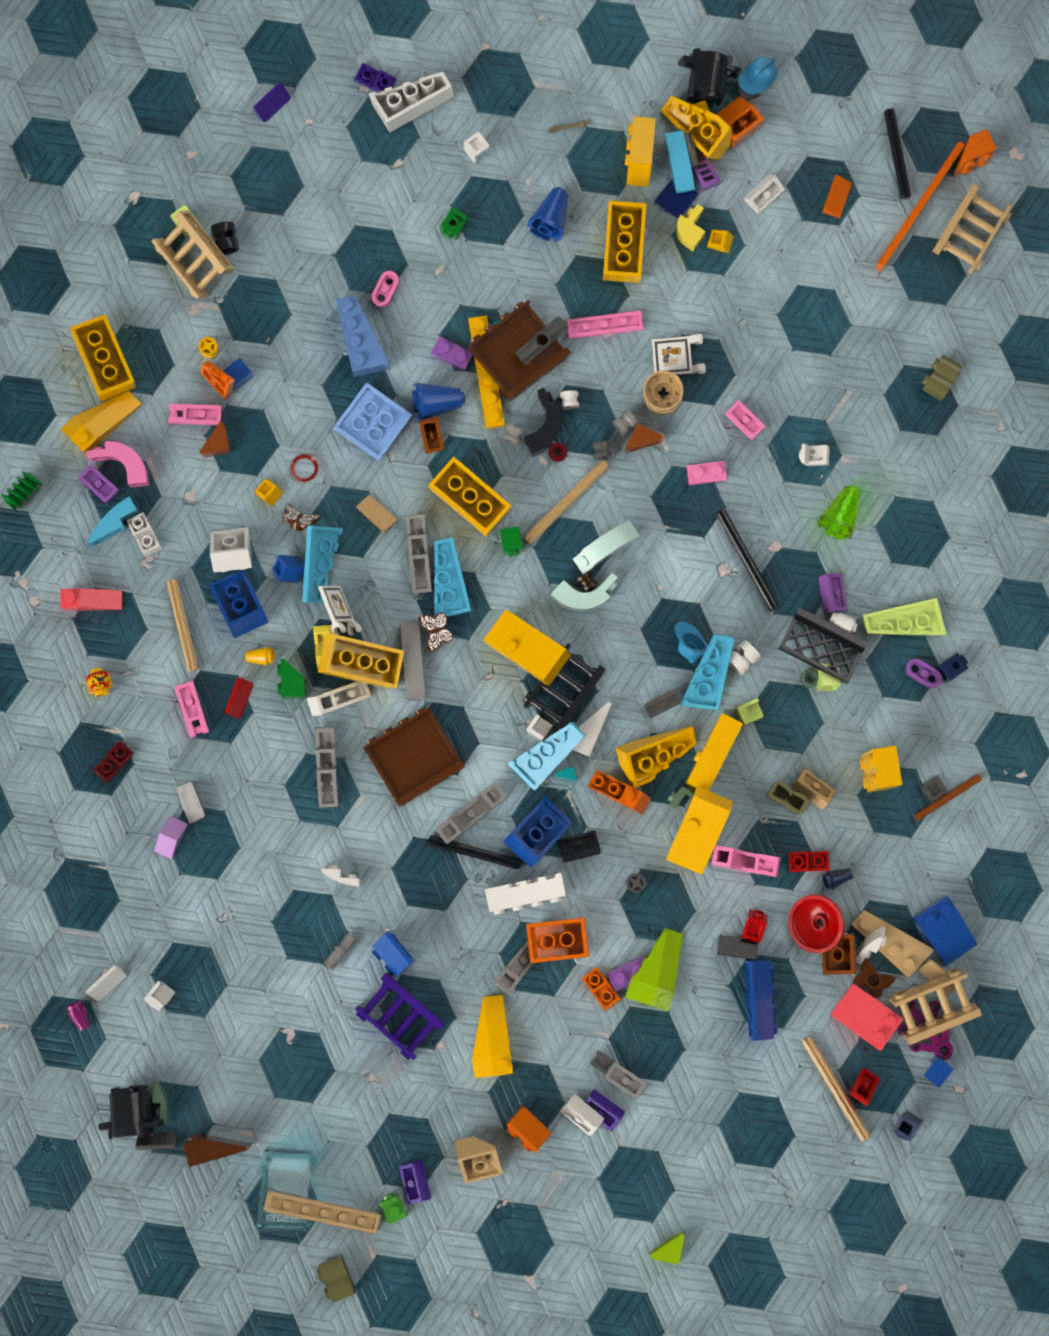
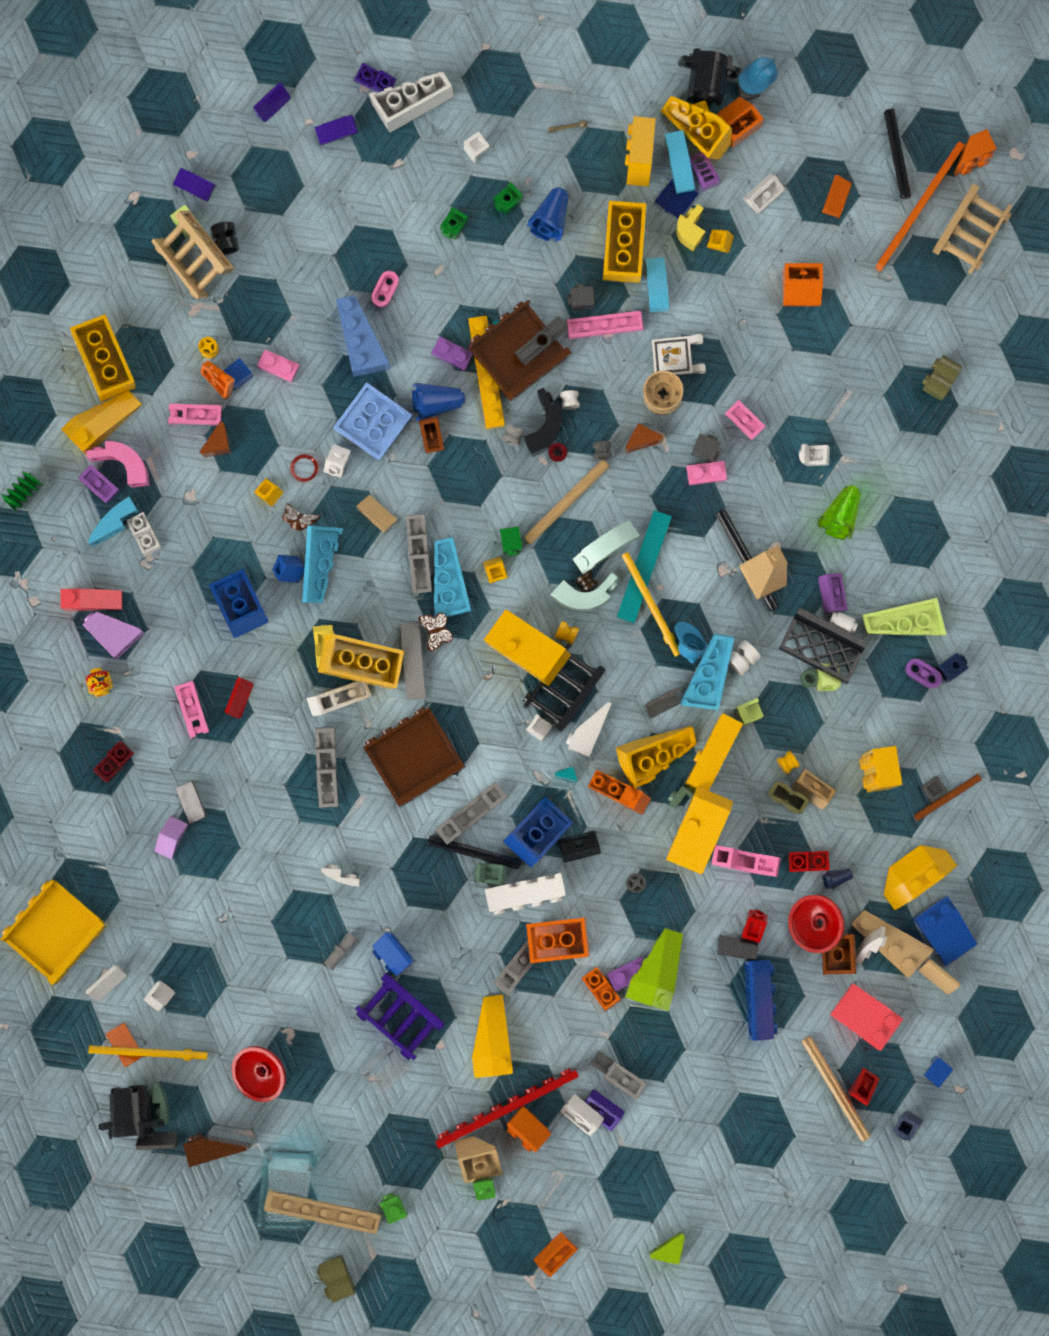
magenta cone [66,1000,90,1031] -> none
tan axle [167,579,198,671] -> none
white slope [210,527,252,572] -> none
yellow cone [245,647,275,666] -> none
green slope [277,659,306,699] -> none
white flag [318,586,361,636] -> none
dark purple slope [399,1160,431,1204] -> none
yellow brick [429,456,512,538] -> none
medium azure wing [508,722,586,791] -> none
light grey wheel [612,410,638,436] -> none
dark grey piece [684,132,699,167] -> none
reddish brown animal [854,958,895,998] -> none
tan fence [889,968,982,1045] -> none
magenta plant [897,999,953,1060] -> none
none -> yellow panel [0,880,107,985]
none -> lavender slope [83,612,145,660]
none -> yellow bar [88,1045,208,1061]
none -> orange slope [106,1023,144,1067]
none -> dark purple slope [172,168,216,202]
none -> red dish [232,1046,286,1102]
none -> bright pink plate [257,349,300,383]
none -> dark purple slope [314,115,358,146]
none -> white bracket [324,444,351,478]
none -> red plate [435,1068,579,1149]
none -> bright green bracket [473,1177,496,1201]
none -> sand green bracket [475,862,507,885]
none -> yellow slope [483,557,508,583]
none -> green brick [494,182,523,216]
none -> orange slope [534,1232,578,1277]
none -> yellow wheel [554,620,580,646]
none -> dark grey brick [567,285,595,311]
none -> teal tile [616,510,672,624]
none -> yellow bar [622,552,680,657]
none -> medium azure slope [645,257,669,312]
none -> dark grey brick [691,434,722,463]
none -> tan slope [739,546,787,600]
none -> yellow wheel [776,751,800,775]
none -> orange slope [782,263,823,306]
none -> yellow wedge [883,845,957,910]

